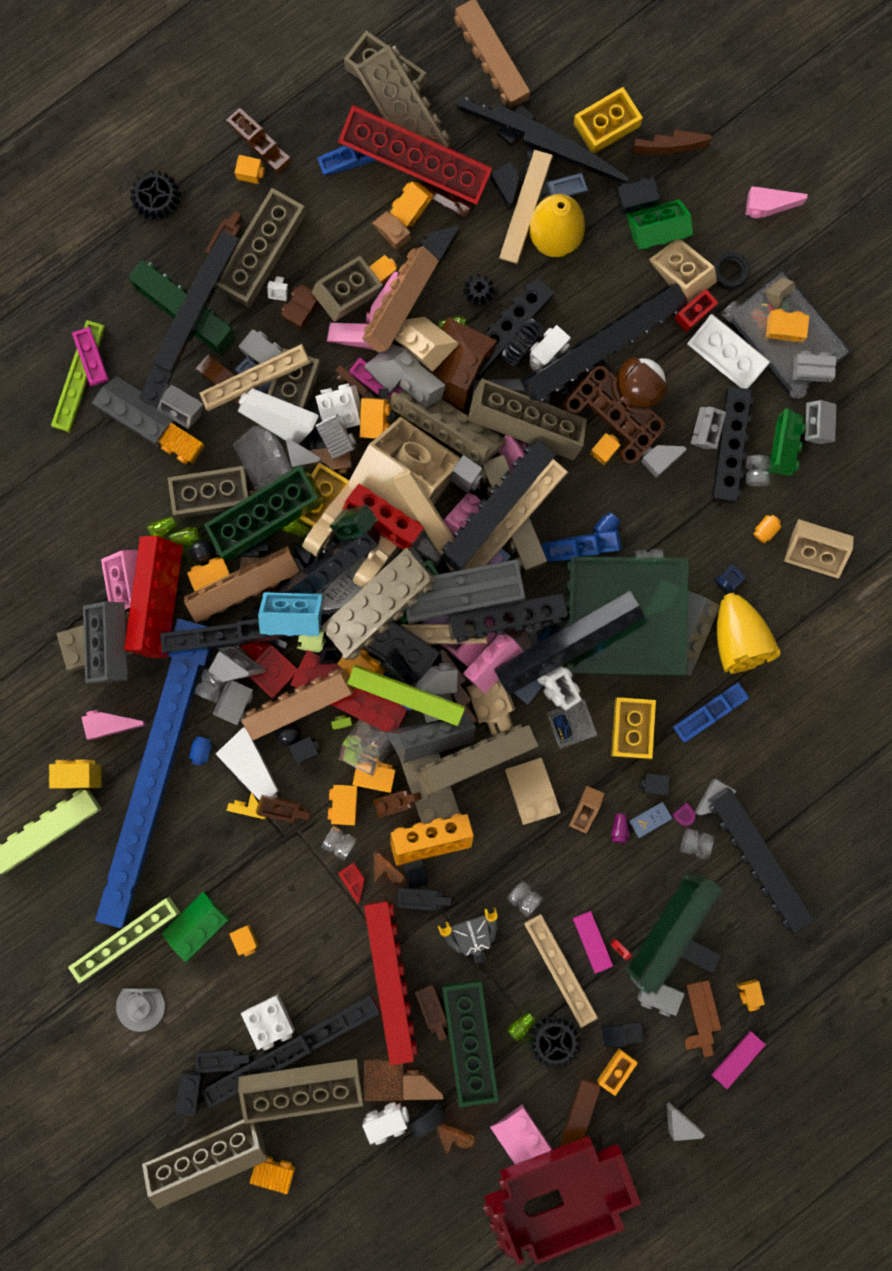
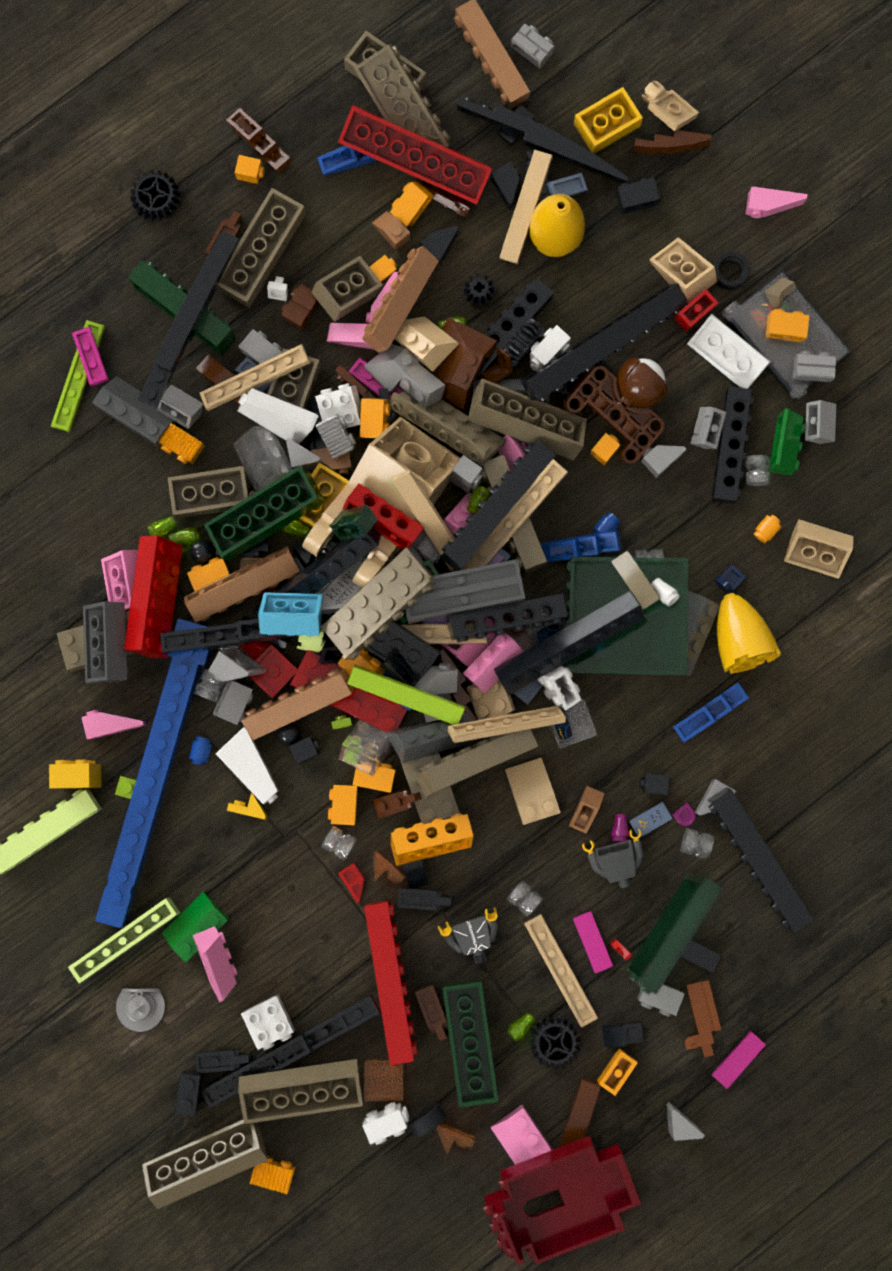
light orange brick [230,924,259,957] -> none
reddish brown hinge [256,795,311,823] -> none
medium nougat slope [403,1069,443,1100] -> none
yellow brick [611,697,656,759] -> none
green slope [626,199,693,249] -> none
light orange brick [737,979,765,1011] -> none
none -> lime plate [115,776,136,799]
none -> bright pink slope [193,926,237,1002]
none -> tan tile [448,706,566,743]
none -> clear neon green cone [467,486,490,514]
none -> reddish brown bracket [481,347,513,384]
none -> light grey brick [511,24,554,69]
none -> dark grey torso [582,829,643,888]
none -> dark tan slope [611,551,660,610]
none -> tan plate [642,80,699,131]
none -> white cone [651,578,680,607]

